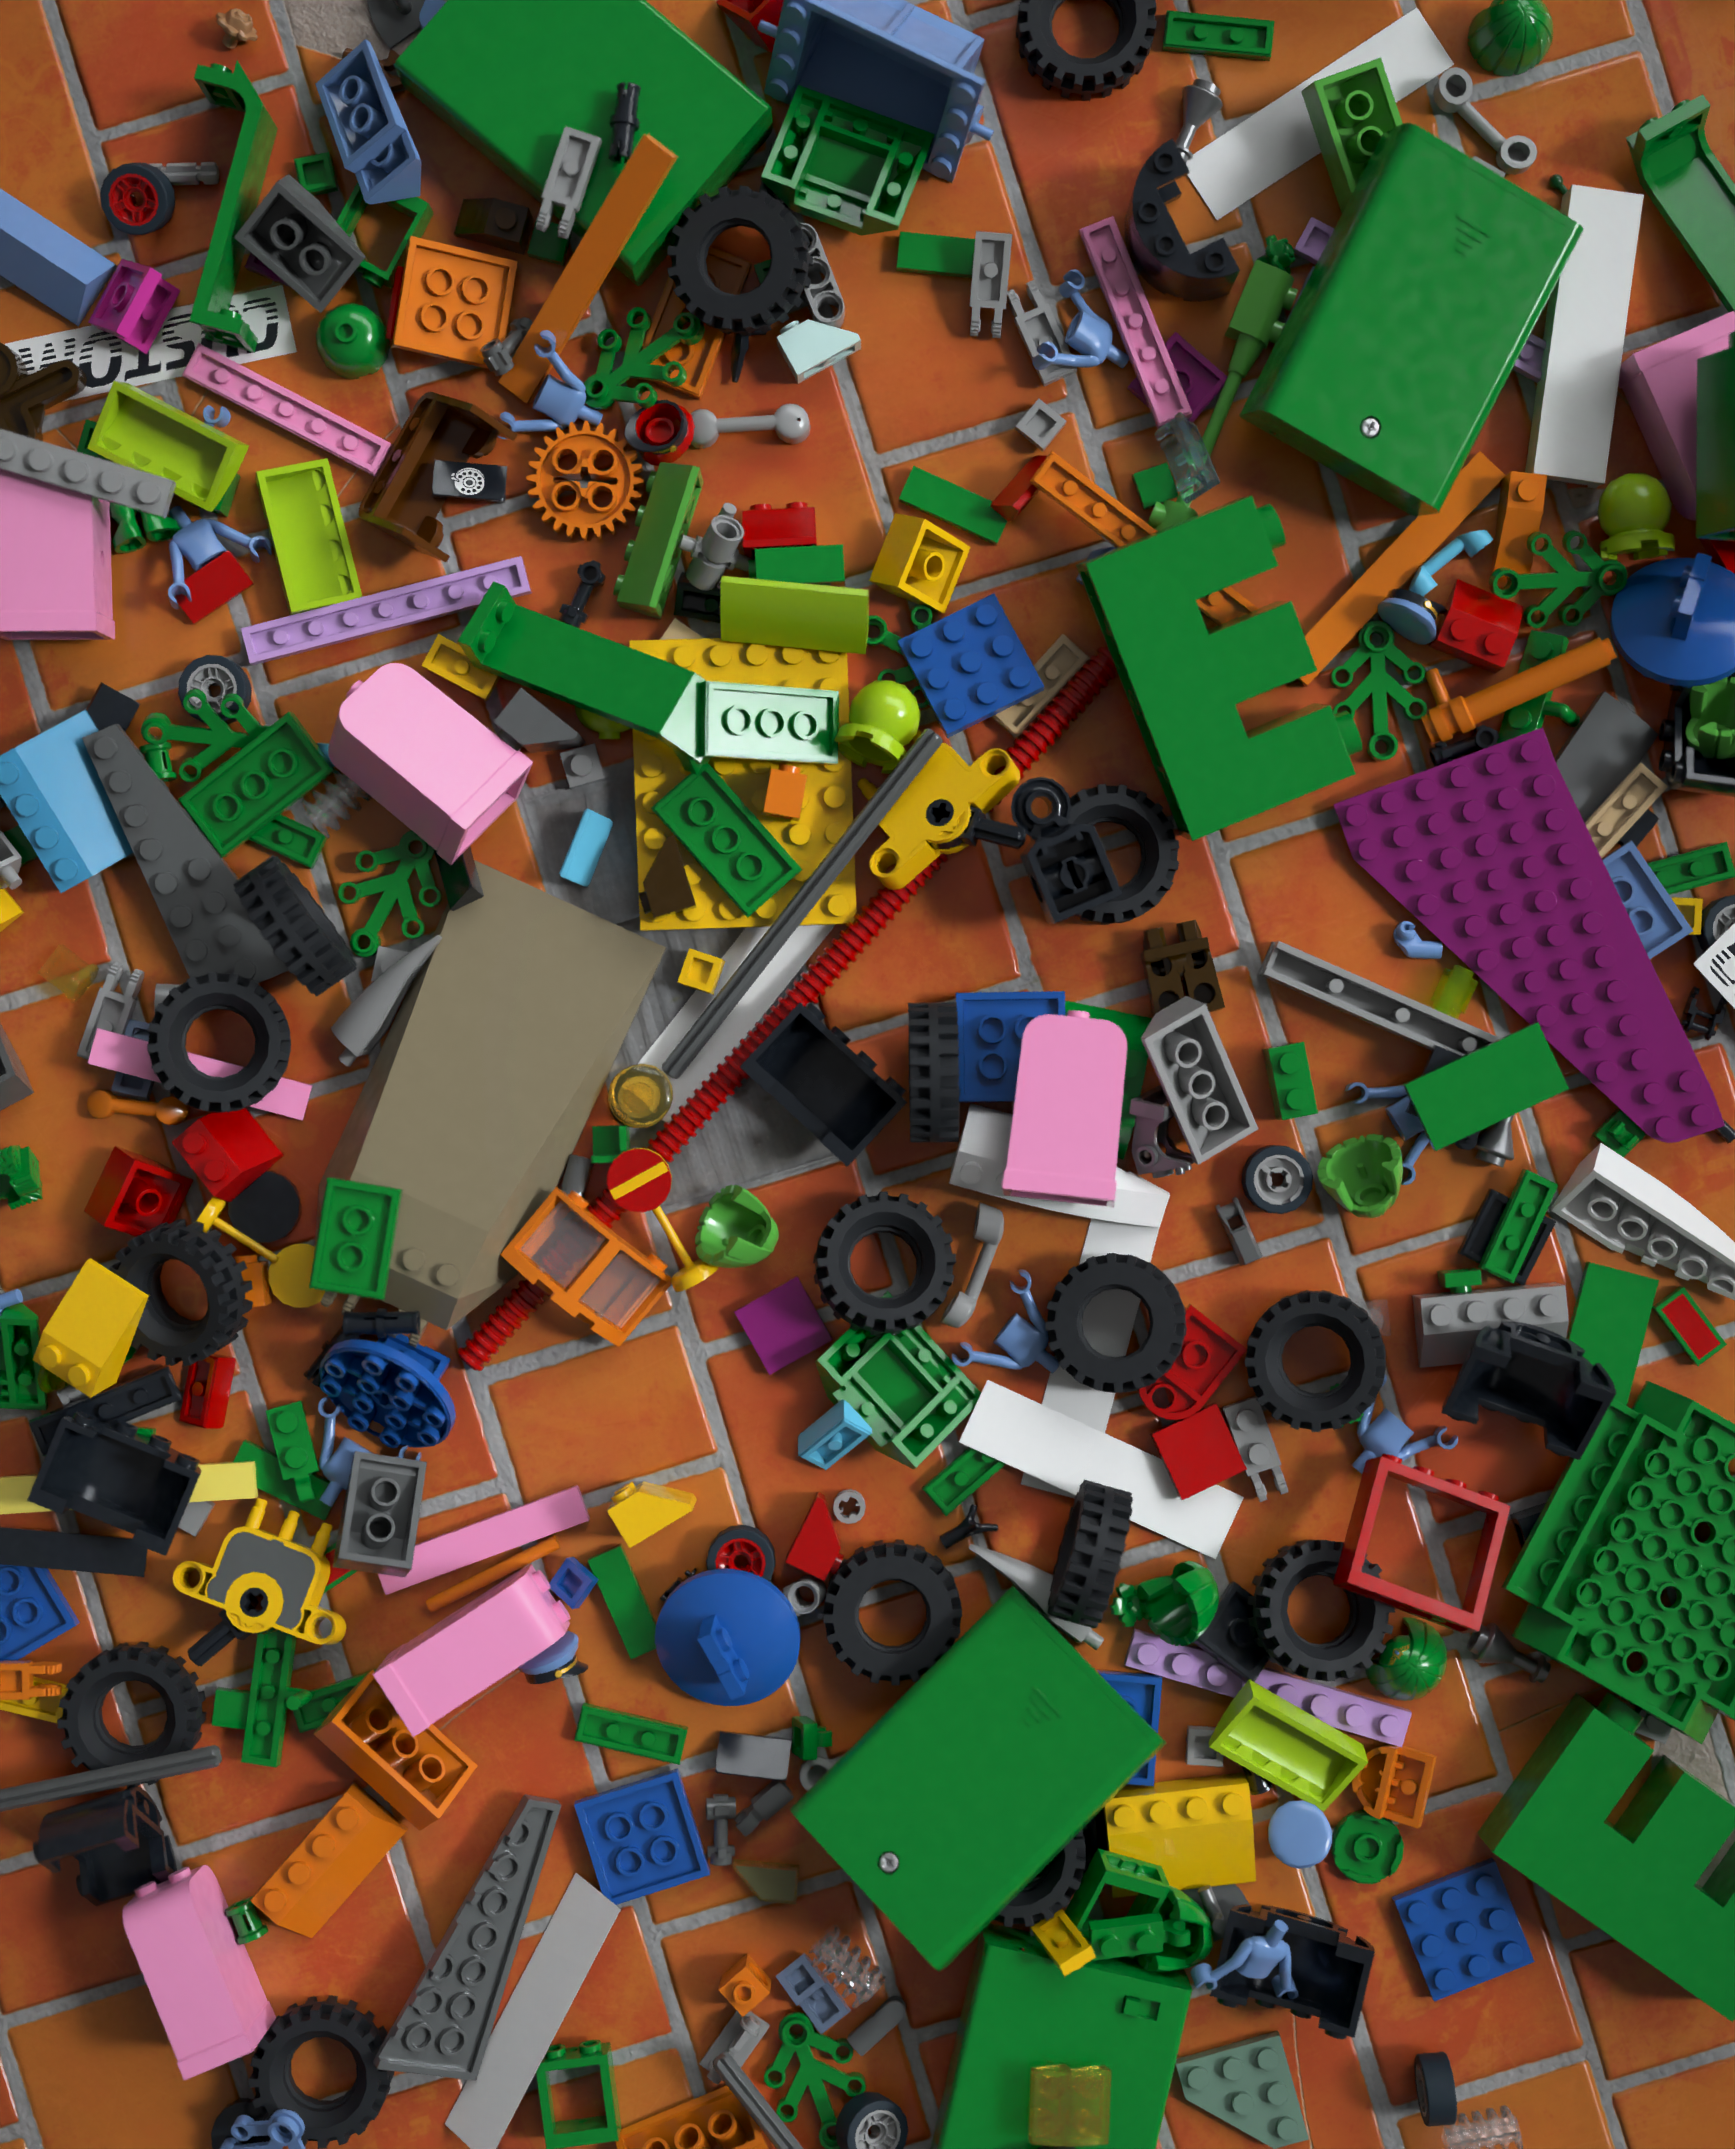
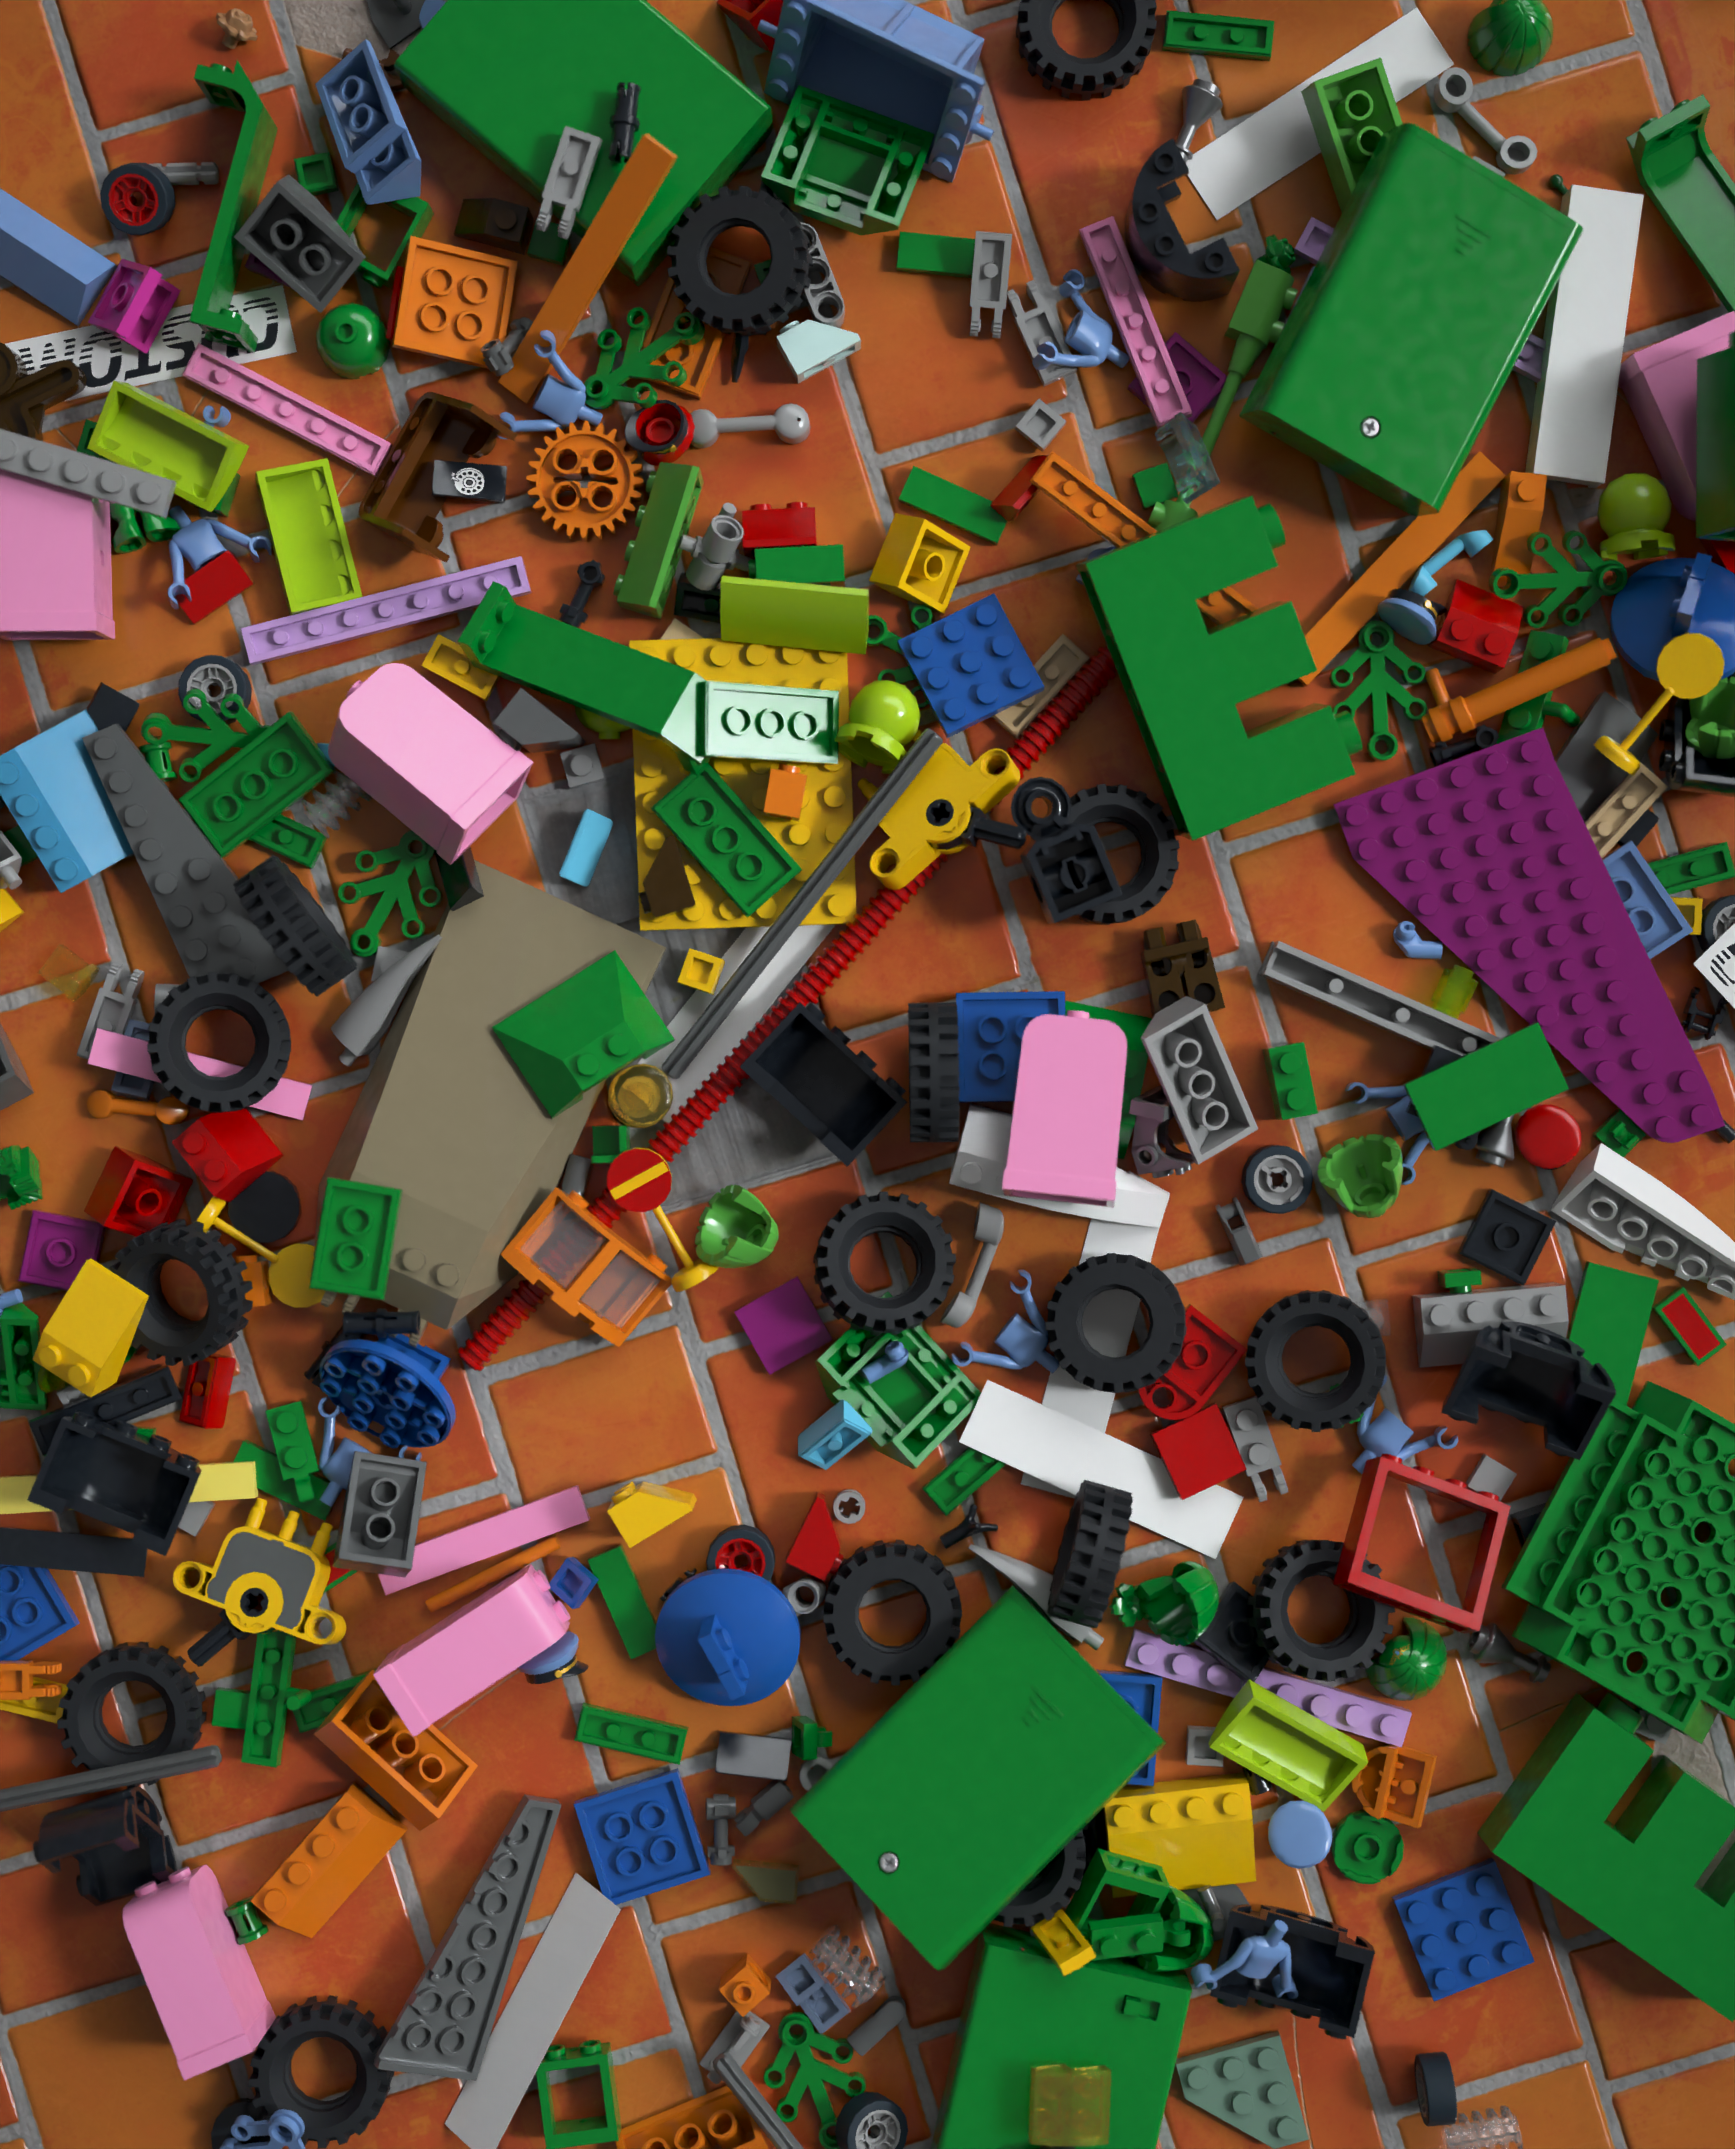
green tile [1478,1169,1558,1283] -> none
none -> magenta tile [18,1210,106,1291]
none -> green slope [492,950,675,1119]
none -> medium blue arm [861,1341,909,1384]
none -> light grey tile [1466,1454,1517,1502]
none -> red piece [1515,1104,1581,1170]
none -> yellow piece [1594,633,1725,776]

